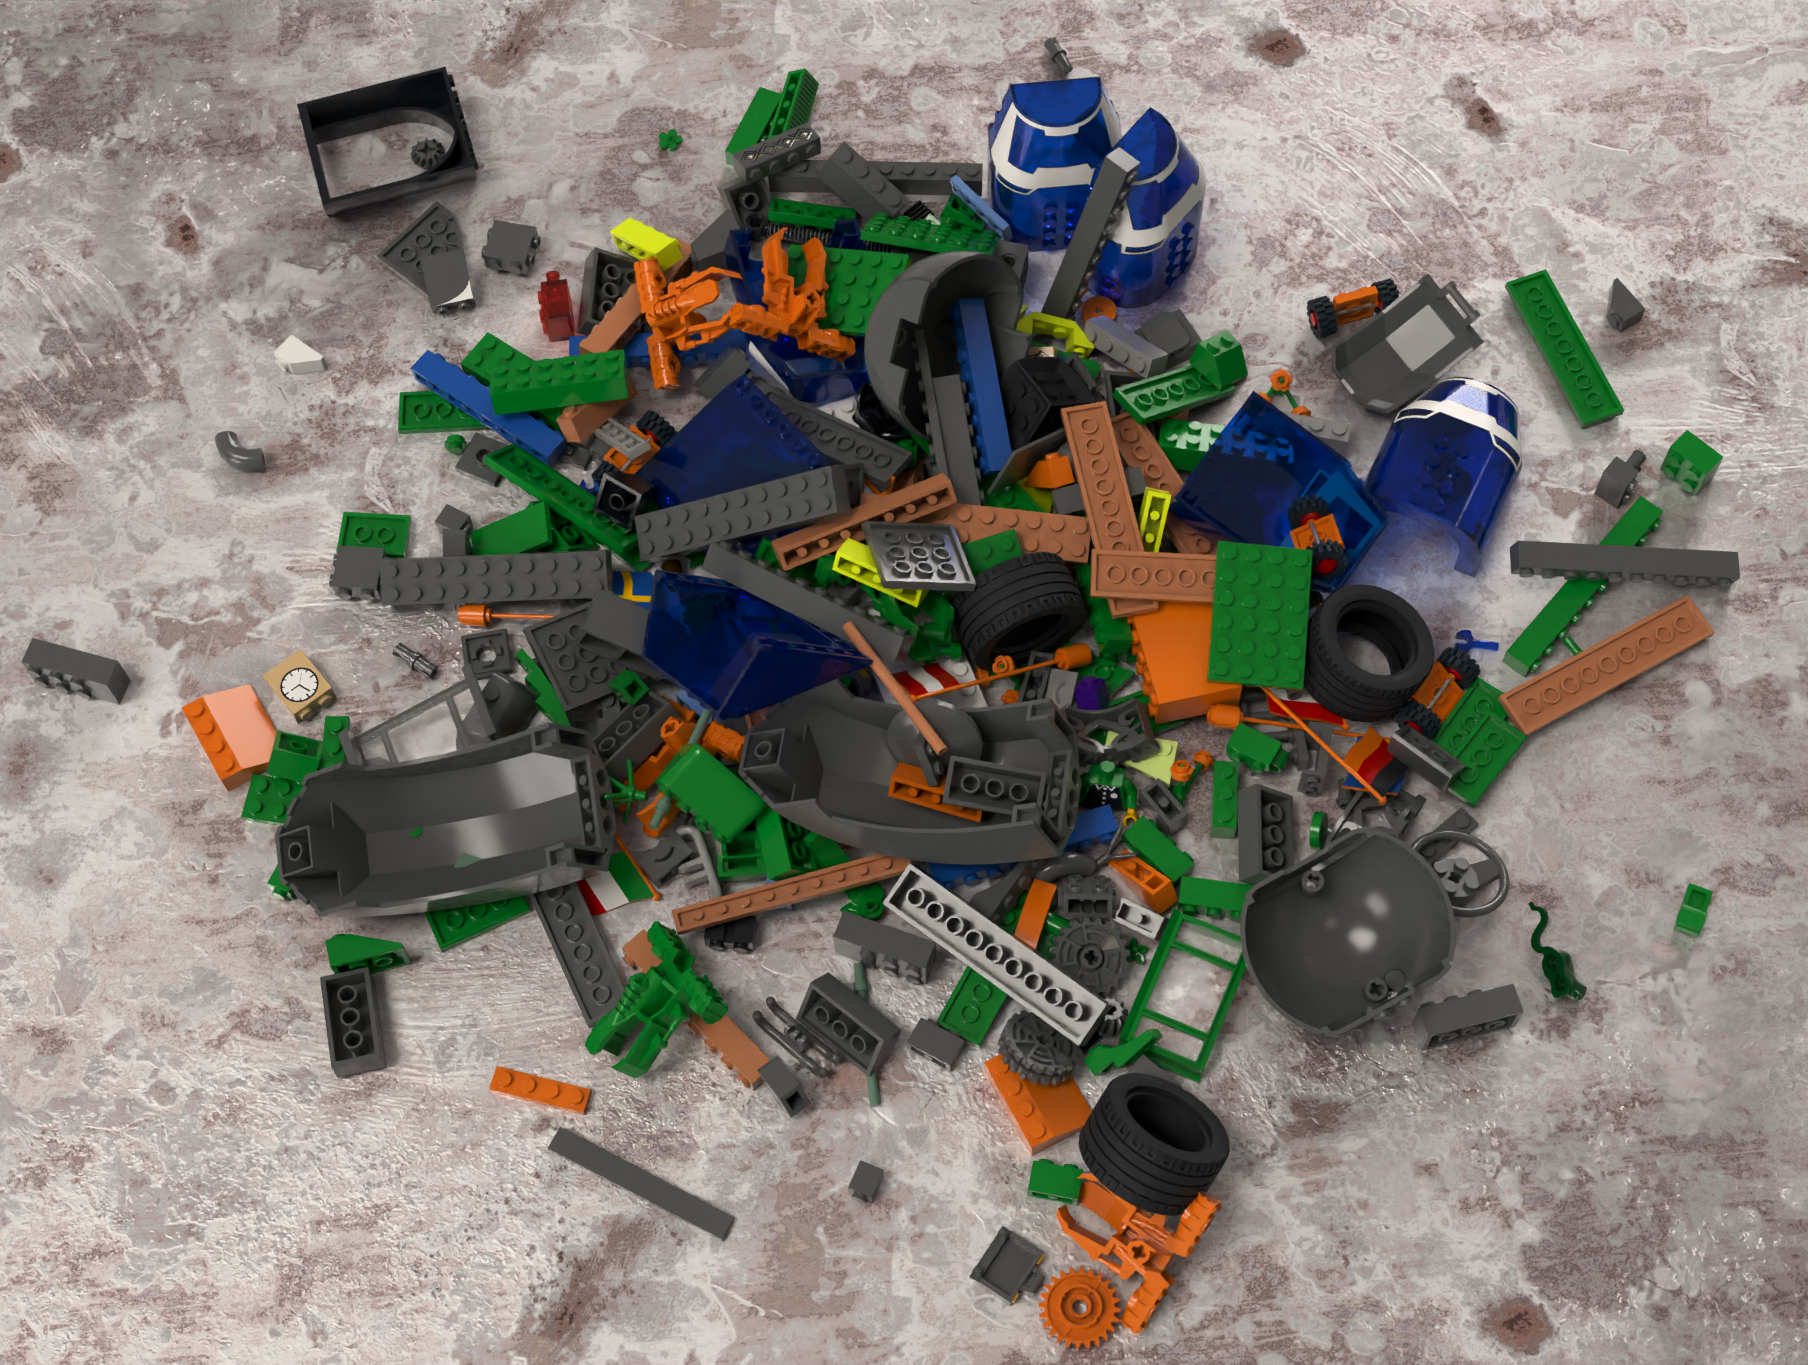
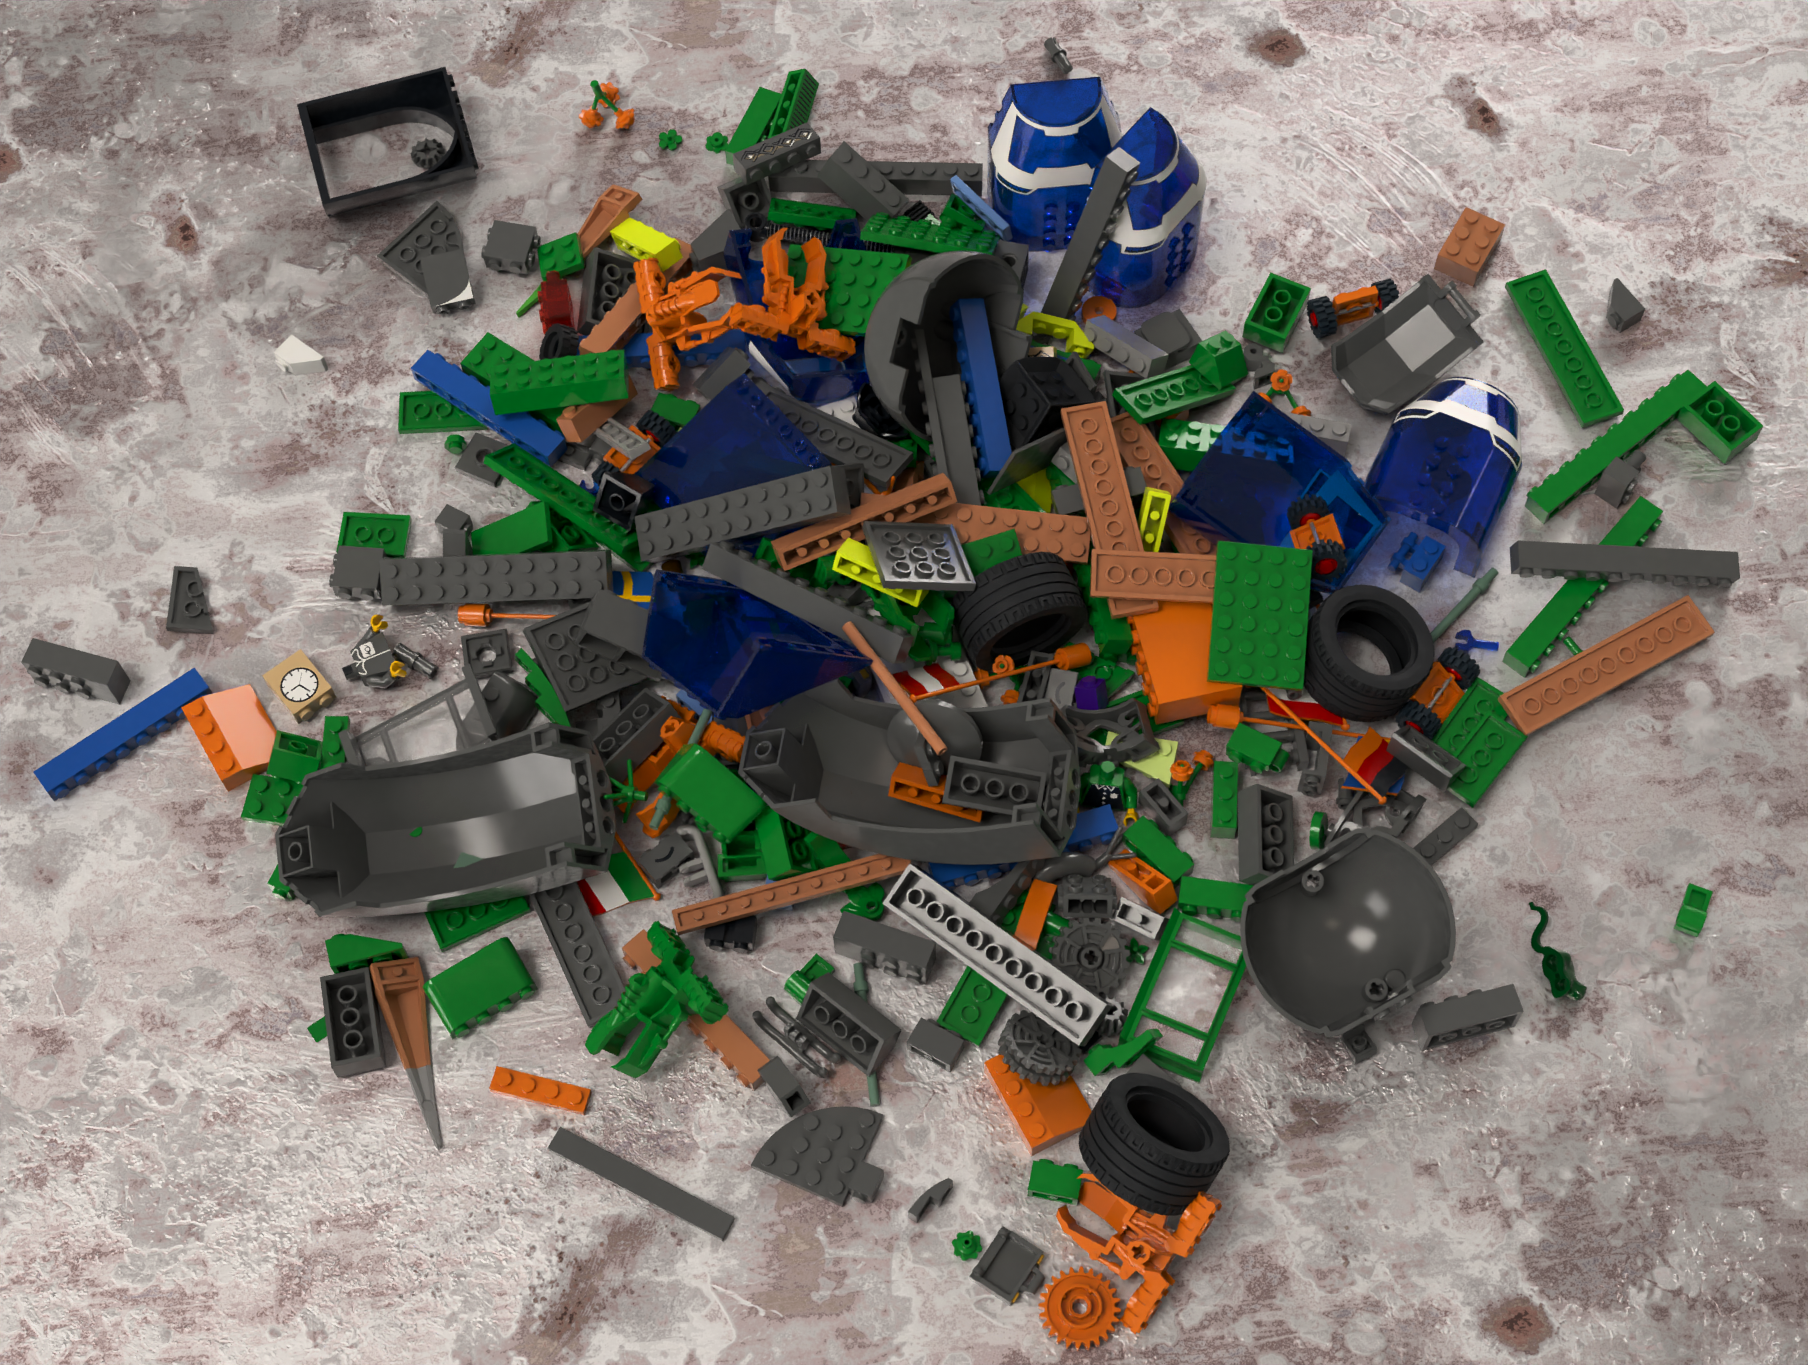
dark grey cylinder [215,431,266,471] -> none
green brick [608,669,649,705] -> none
orange slope [1024,452,1074,488] -> none
dark grey piece [1411,830,1510,918] -> none
green brick [1660,430,1723,496] -> none
none -> blue brick [34,667,213,801]
none -> dark grey wing [166,566,213,634]
none -> green sticker [307,1016,327,1042]
none -> dark grey torso [342,615,407,688]
none -> nougat plate [369,957,441,1150]
none -> green windscreen [423,937,538,1040]
none -> nougat plate [516,184,643,317]
none -> green plate [537,232,585,283]
none -> black tyre [539,323,579,360]
none -> orange plant [578,80,635,129]
none -> green brick [651,392,702,434]
none -> green plant [705,132,728,154]
none -> dark grey plate [751,1106,883,1207]
none -> green plate [784,953,835,1005]
none -> dark grey slope [908,1178,953,1223]
none -> green plant [952,1230,983,1261]
none -> green brick [1242,272,1311,353]
none -> dark grey leg [1243,343,1276,390]
none -> dark grey slope [1338,1024,1377,1064]
none -> blue brick [1388,532,1446,593]
none -> sand green bar [1431,567,1498,643]
none -> nougat brick [1434,207,1505,287]
none -> green brick [1525,369,1707,524]
none -> green brick [1677,381,1763,464]

